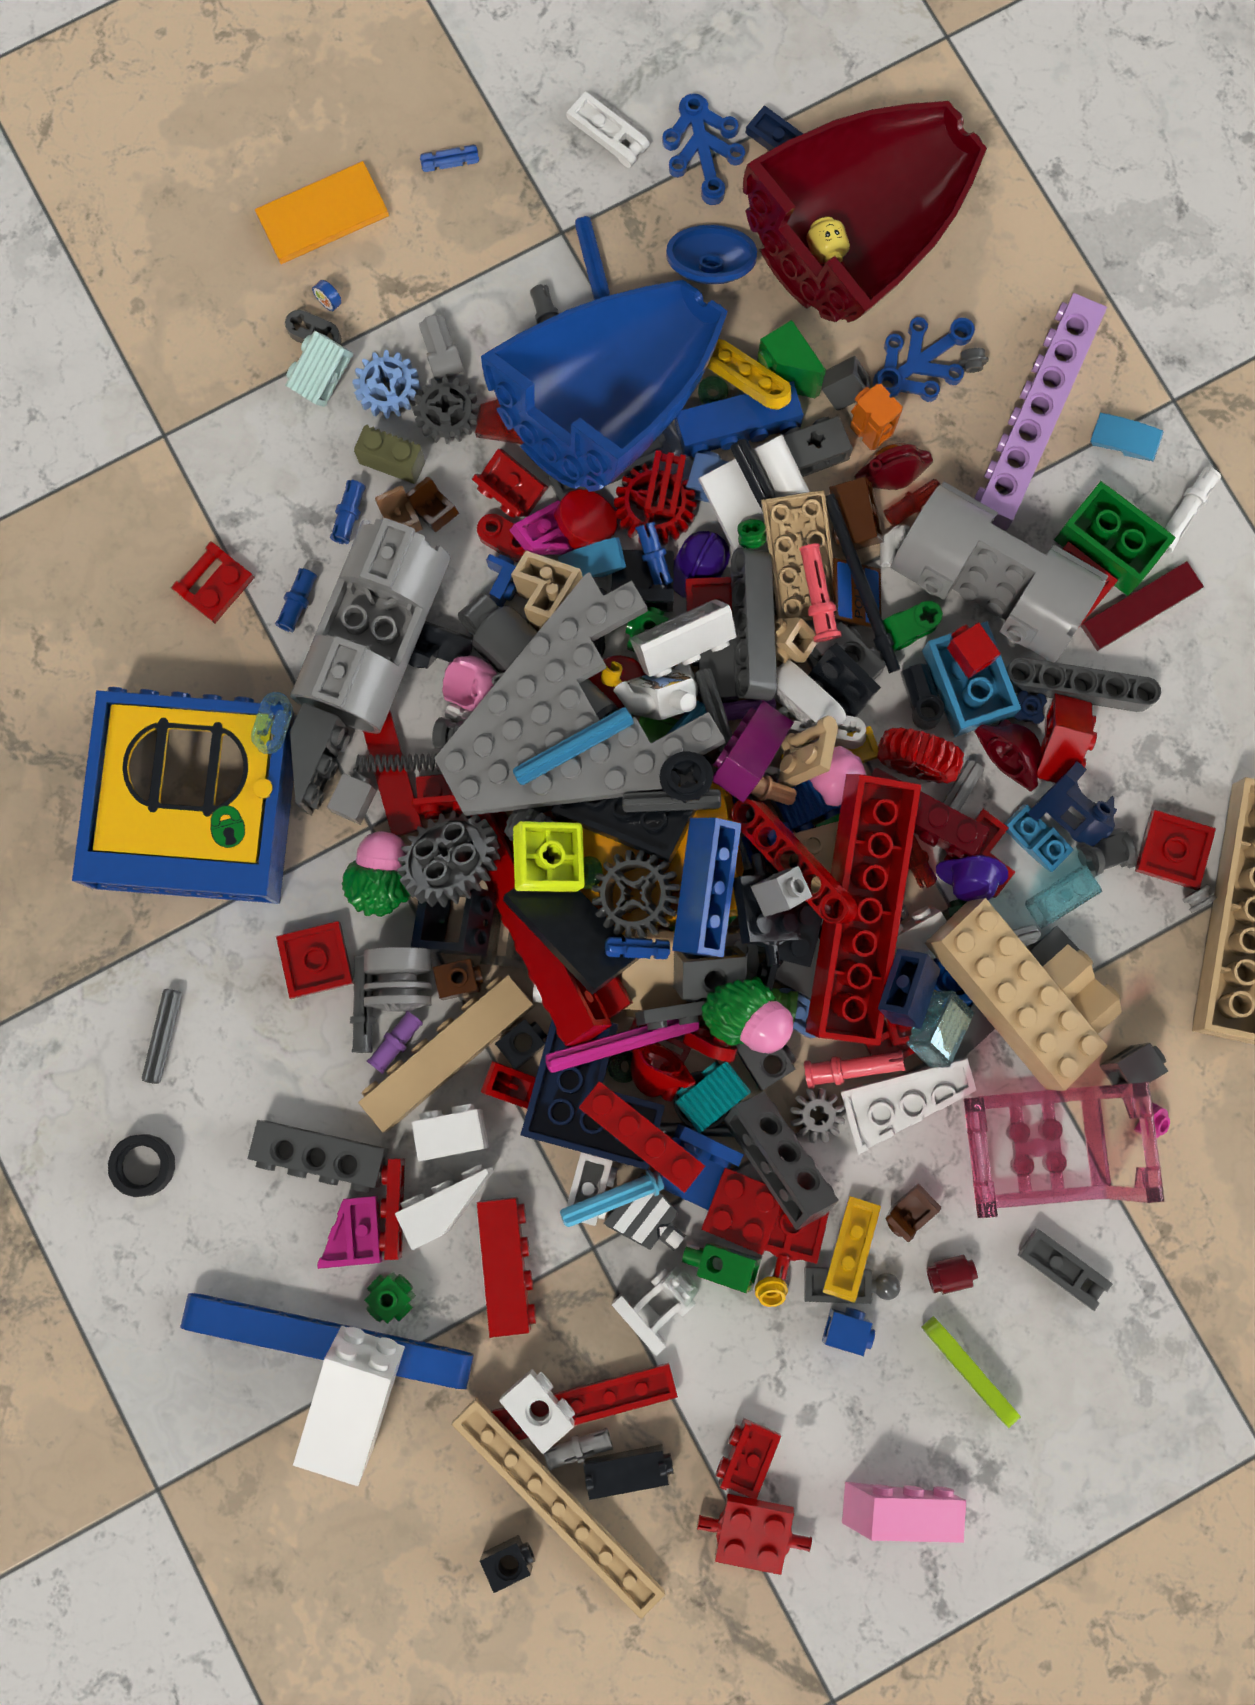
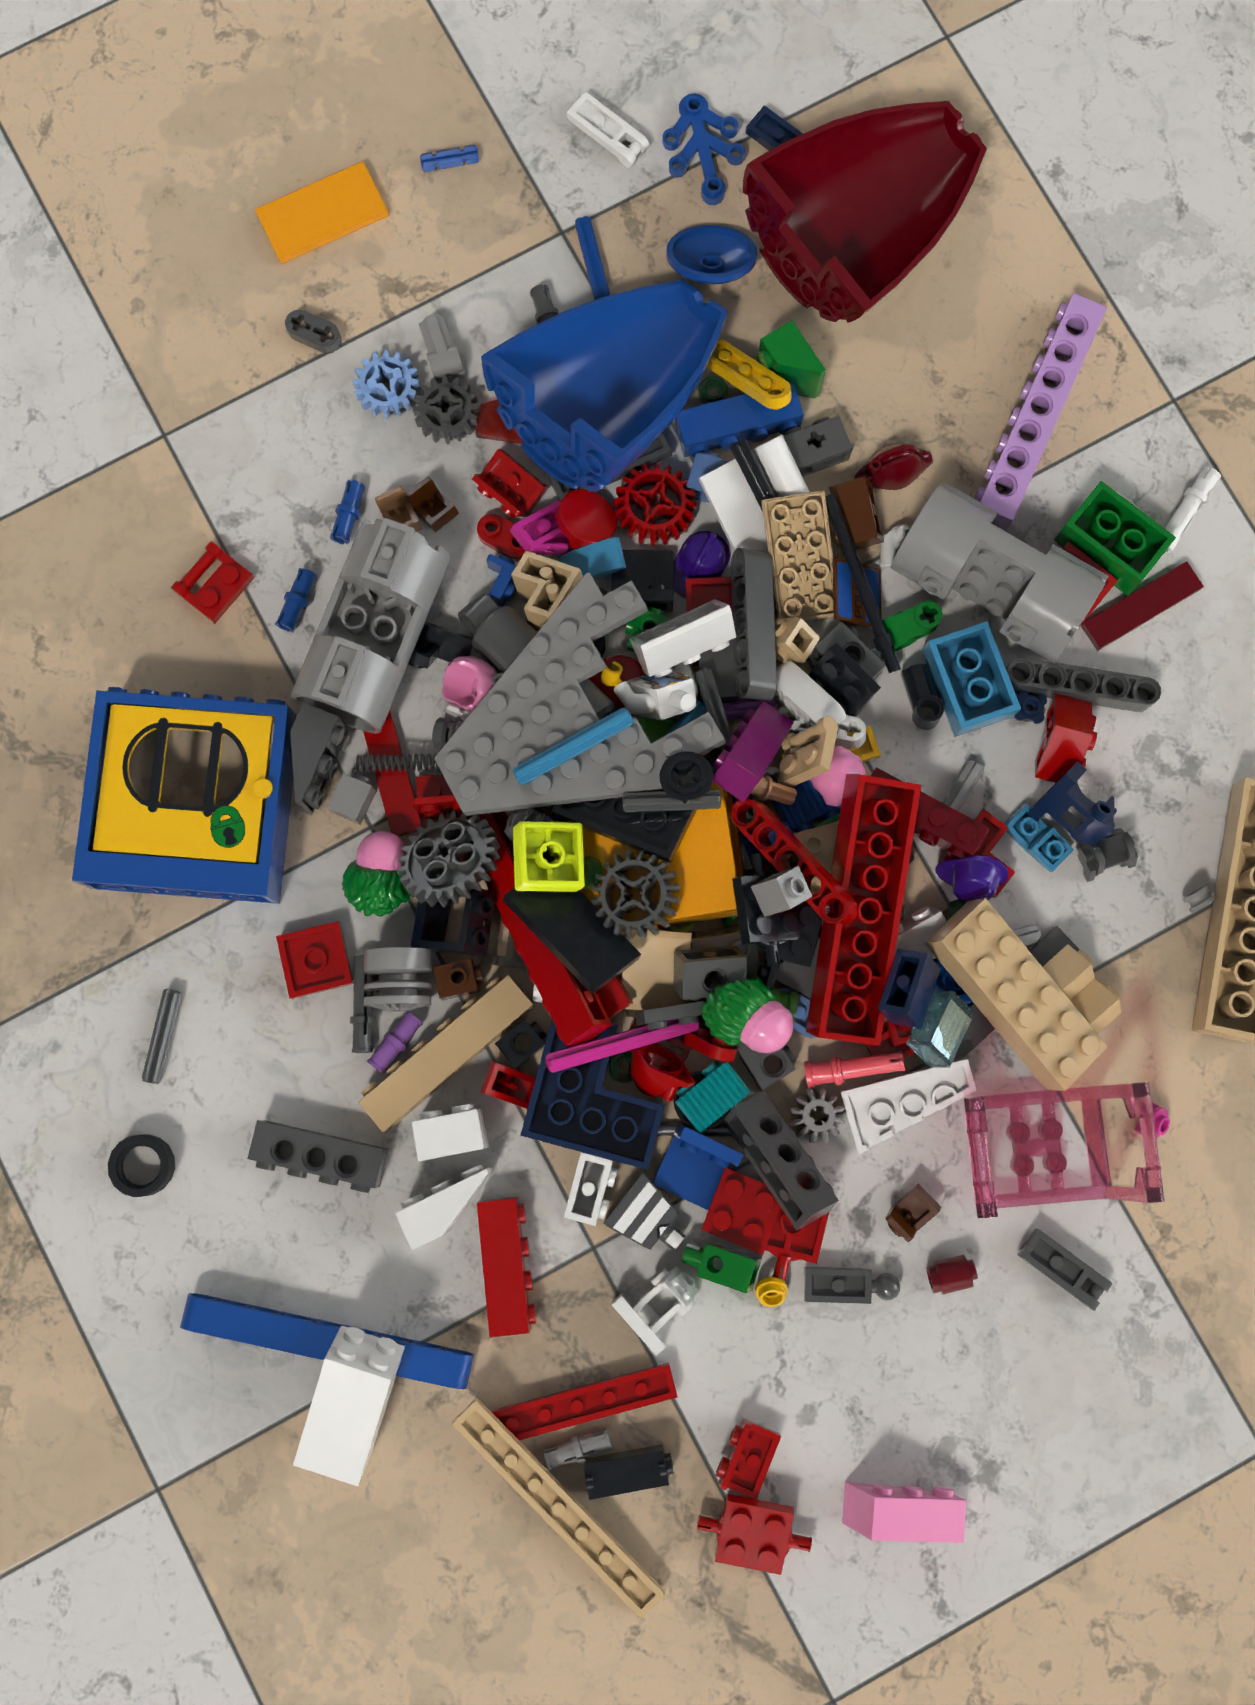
clear light blue beam [251,692,293,754] -> none
light aqua brick [286,331,353,407] -> none
blue tile [312,280,342,312] -> none
dark pink wing [317,1196,383,1269] -> none
olive brick [354,424,425,484] -> none
green brick [364,1272,416,1324] -> none
red plate [379,1158,405,1260] -> none
black brick [480,1535,535,1593] -> none
white brick [499,1369,575,1454] -> none
medium azure axle [560,1170,664,1227] -> none
red brick [579,1081,705,1193] -> none
blue axle [605,937,670,959] -> none
blue pin [635,521,673,585] -> none
red tile [644,450,686,518] -> none
blue brick [672,818,741,957] -> none
green bush [737,519,766,549] -> none
coral pin [799,543,842,642] -> none
light yellow head [806,217,850,264] -> none
dark grey panel [822,356,870,410] -> none
blue brick [822,1307,875,1356] -> none
yellow plate [823,1196,881,1303] -> none
orange brick [850,384,903,450] -> none
blue plant [872,317,975,402] -> none
red gear [877,727,964,783] -> none
clear red axle [883,479,941,527] -> none
clear red axle [908,835,937,889] -> none
lime beam [921,1316,1021,1429] -> none
red brick [947,622,1001,679] -> none
dark grey plate [958,348,989,373] -> none
dark red hat [974,719,1041,792] -> none
clear light blue brick [1025,866,1103,929] -> none
dark azure slope [1090,413,1164,462] -> none
dark grey brick [1099,1043,1168,1093] -> none
red plate [1135,810,1216,890] -> none

